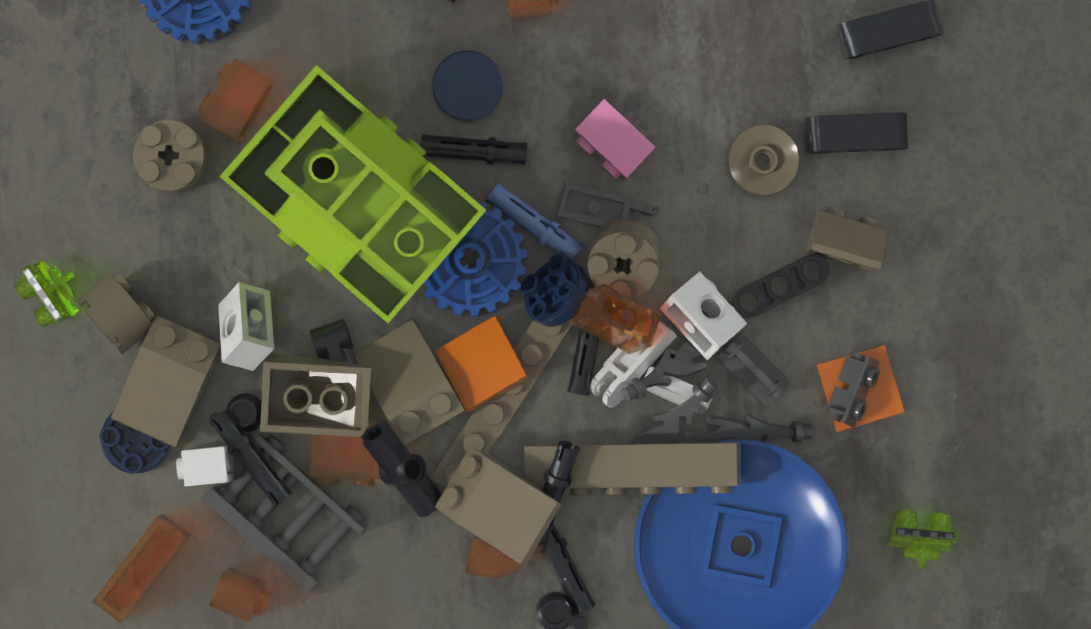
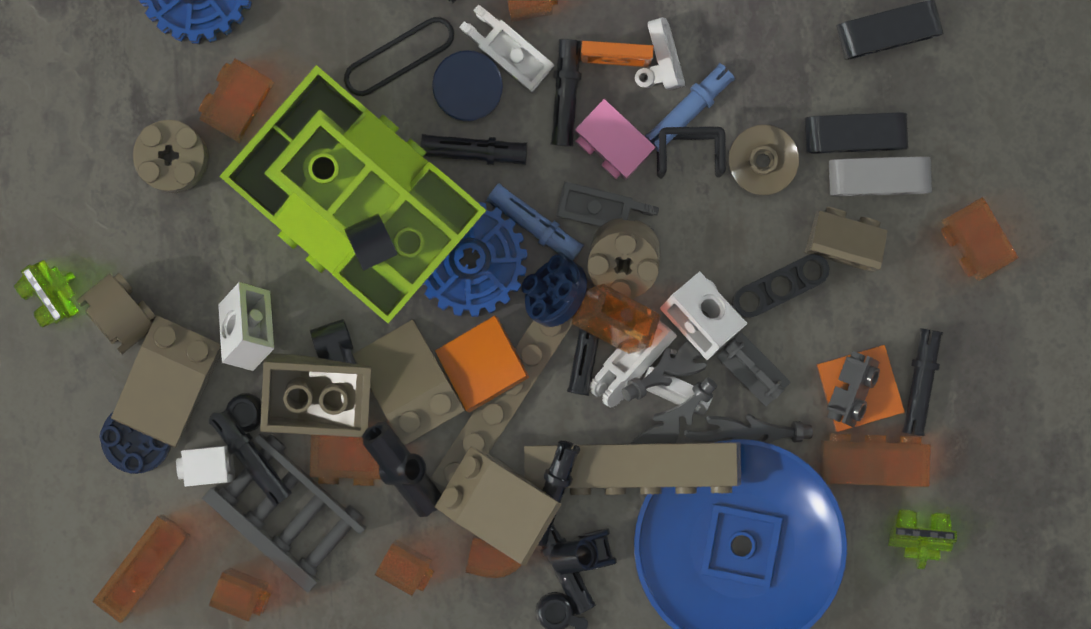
none -> black piece [344,17,454,96]
none -> black brick [344,213,398,271]
none -> clear orange brick [375,540,434,596]
none -> white hinge [459,5,555,93]
none -> black pin [550,39,582,147]
none -> black piece [550,528,617,575]
none -> orange tile [580,41,654,67]
none -> white piece [635,17,685,90]
none -> medium blue pin [645,63,735,152]
none -> black piece [657,127,726,178]
none -> clear orange brick [820,434,931,487]
none -> light grey beam [829,157,932,196]
none -> black pin [902,328,943,436]
none -> clear orange brick [941,197,1019,281]

